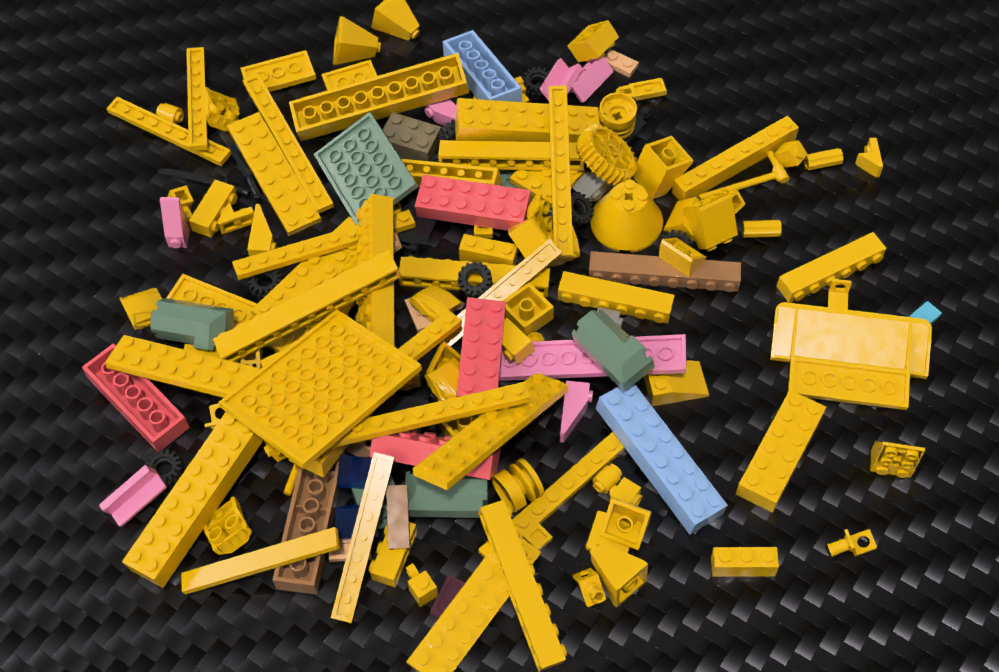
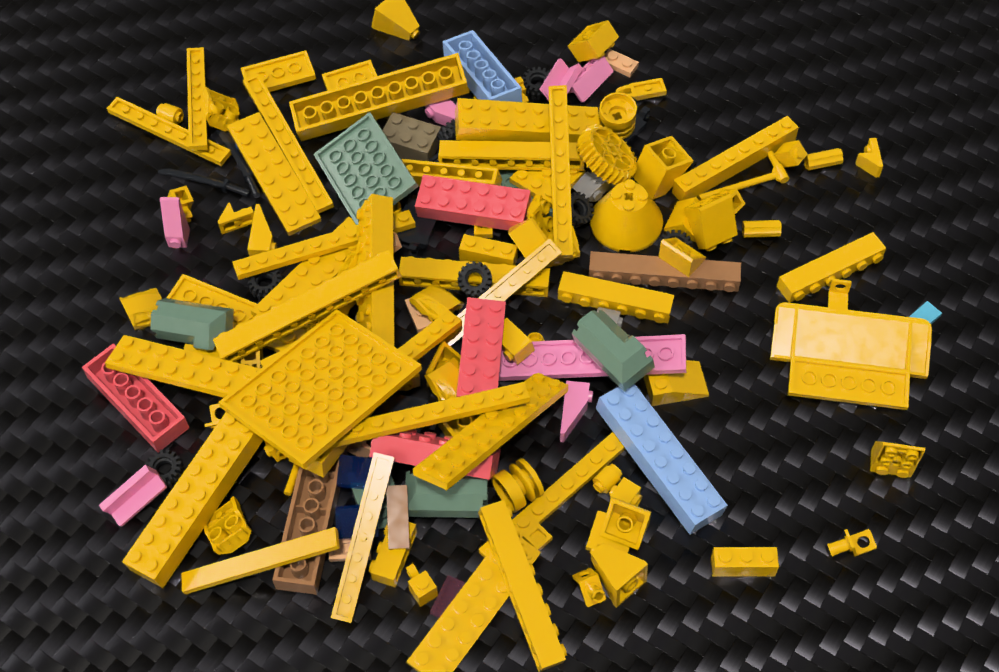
yellow brick [189,180,237,238] -> none
yellow slope [333,16,381,65] -> none
yellow brick [503,282,554,337] -> none
yellow brick [736,390,826,513] -> none

